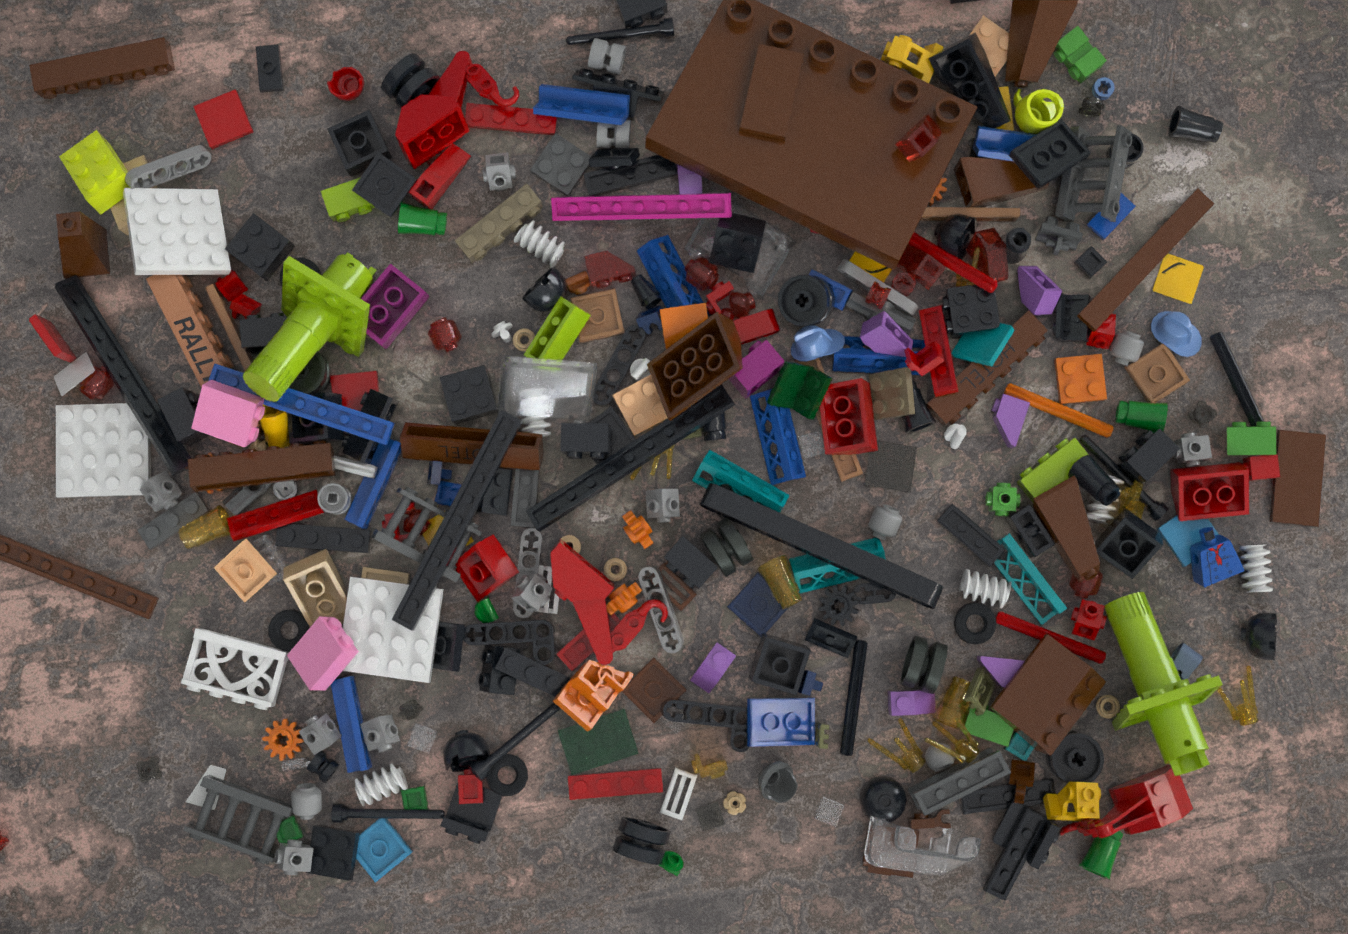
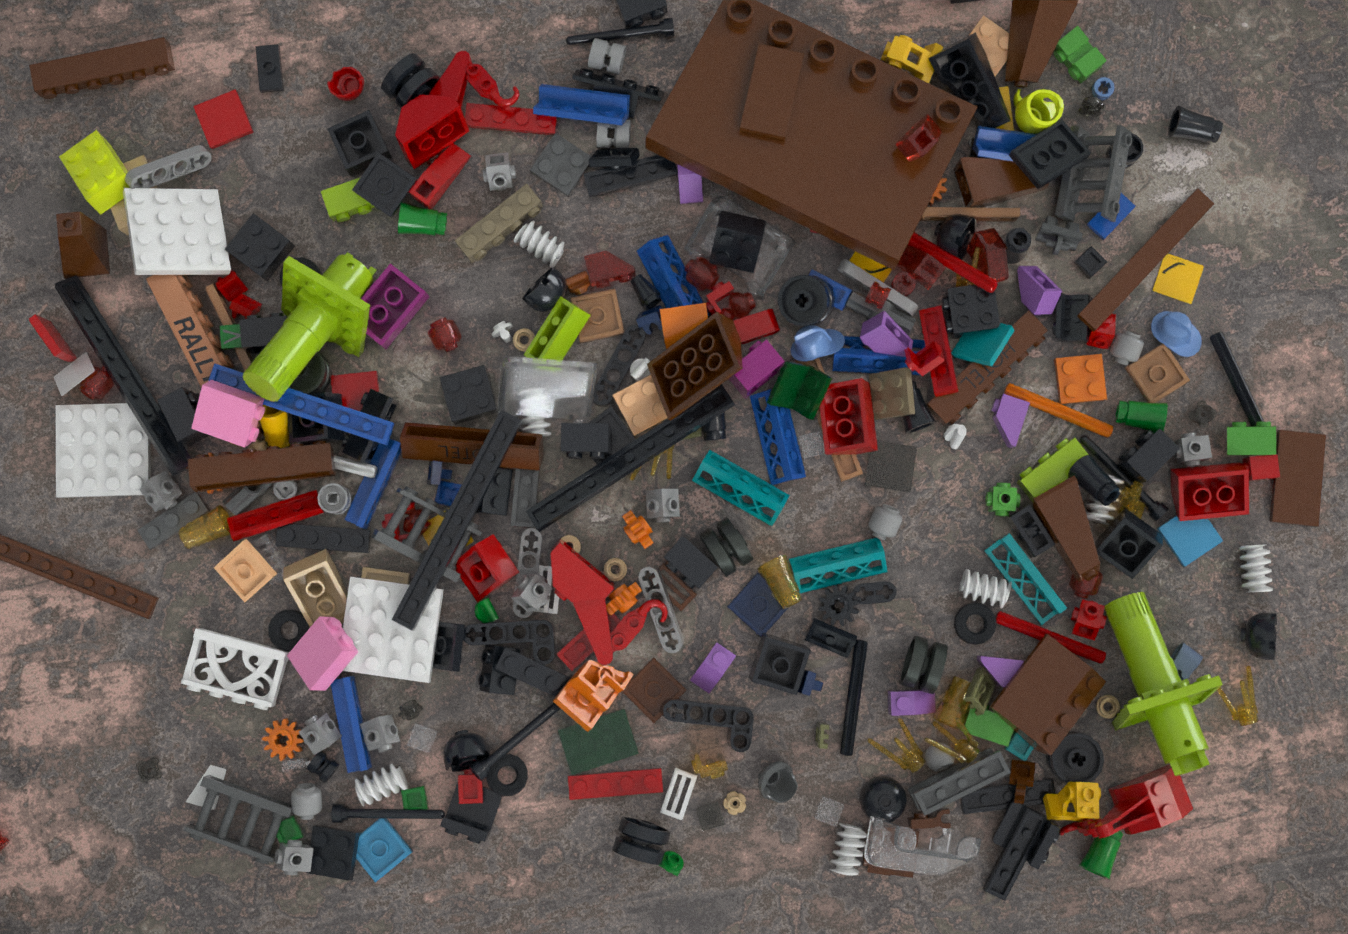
dark pink plate [551,193,732,221] -> none
black beam [699,483,944,609] -> none
tile [747,698,815,747] -> none
black tile [936,503,1005,567] -> none
blue torso [1190,527,1244,588] -> none
none -> green tile [220,324,241,350]
none -> white piece [829,823,867,876]

